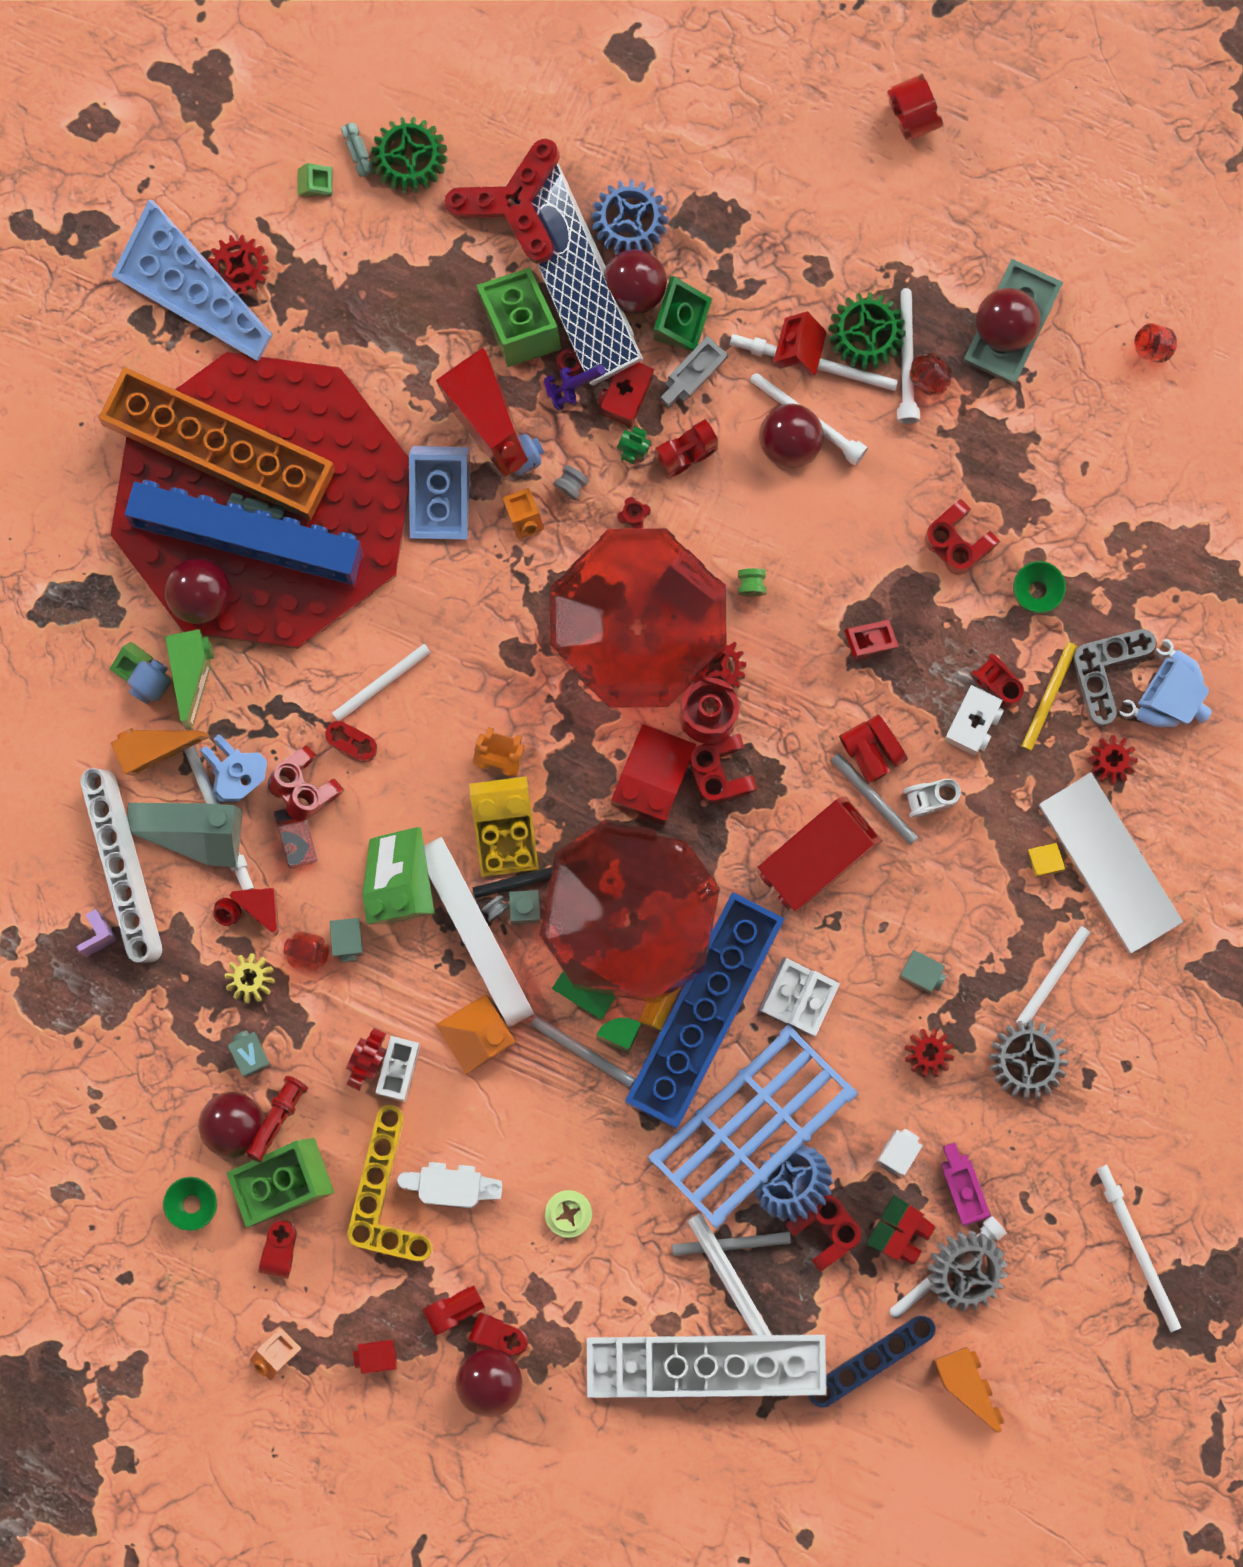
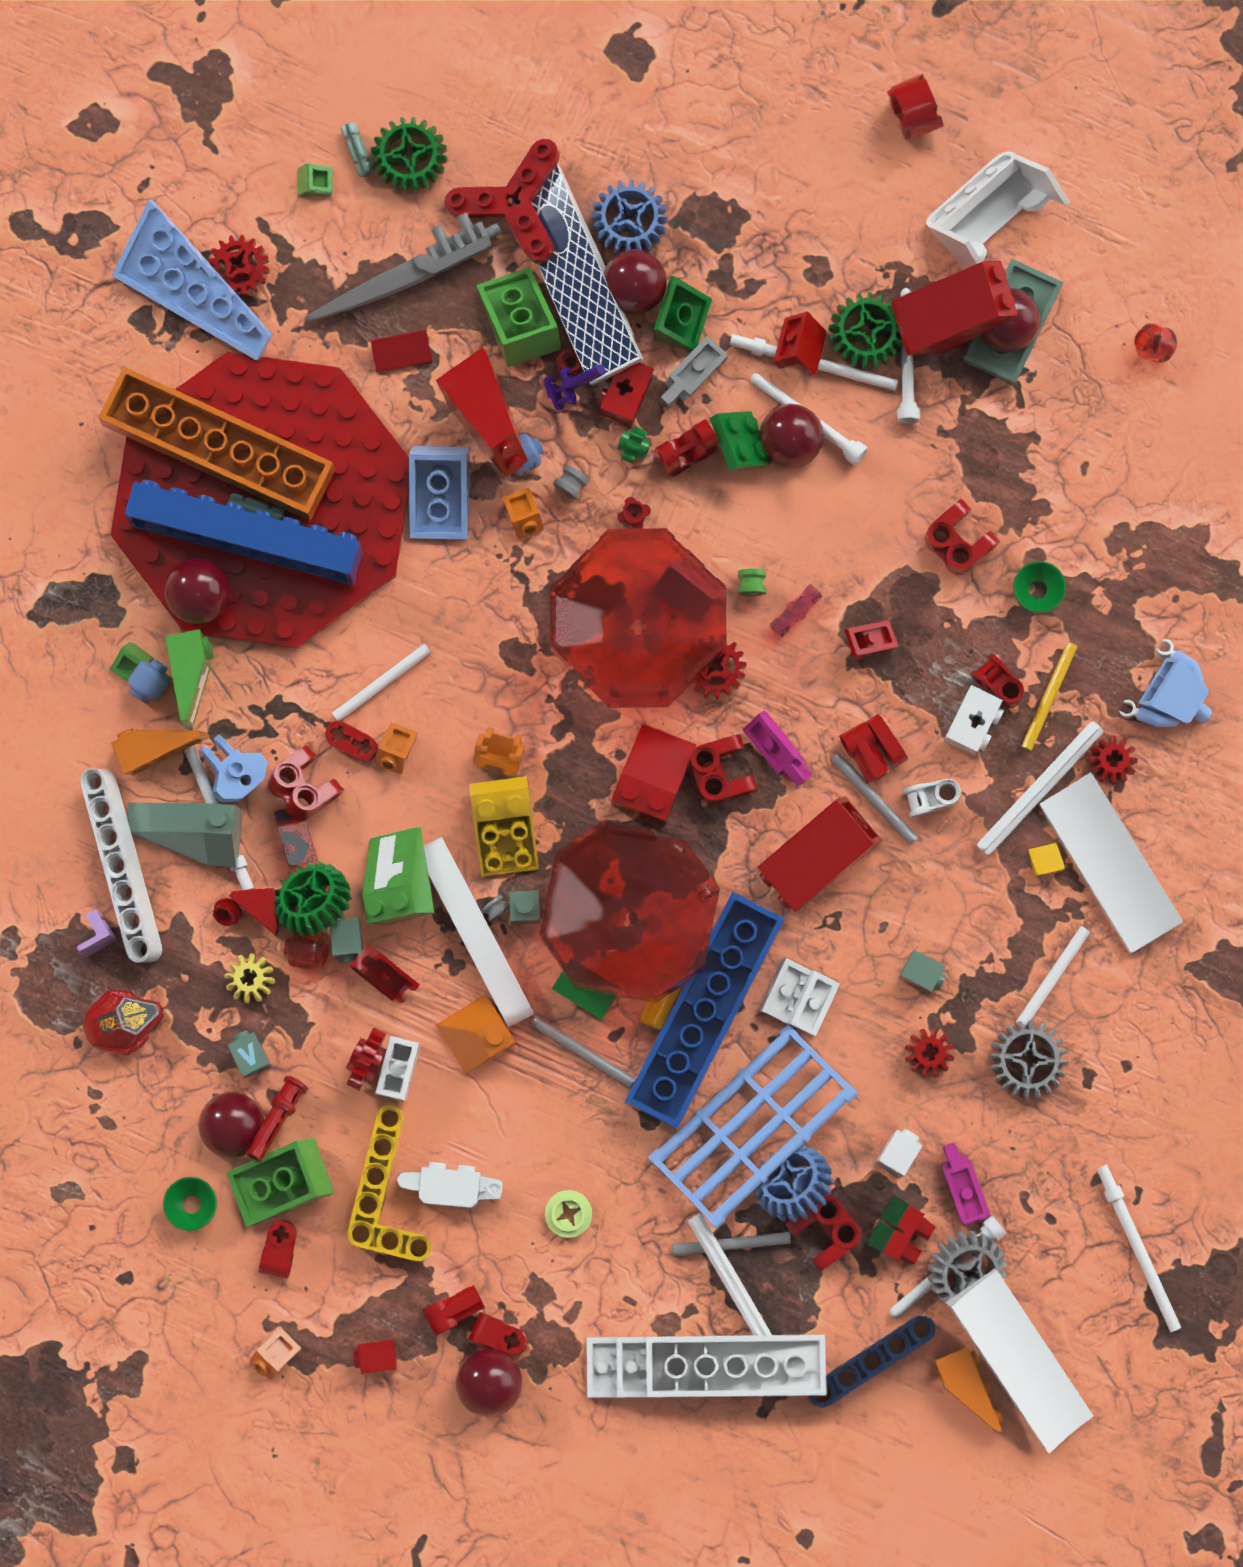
black bar [472,858,588,899] -> none
green brick [596,1018,641,1054] -> none
red brick [679,678,740,744] -> none
clear red head [909,353,952,396] -> none
light grey beam [1073,629,1156,727] -> none
none -> red helmet [83,989,164,1056]
none -> green gear [274,861,352,938]
none -> light grey piece [305,212,502,320]
none -> red hinge [349,944,420,1003]
none -> red slope [370,330,432,373]
none -> orange bracket [375,722,418,774]
none -> green plate [709,411,772,471]
none -> dark pink hinge [743,710,813,786]
none -> clear pink pin [769,584,823,638]
none -> red slope [891,261,1018,355]
none -> white windscreen [926,151,1070,268]
none -> white arch [946,1269,1094,1454]
none -> white axle [977,722,1104,855]

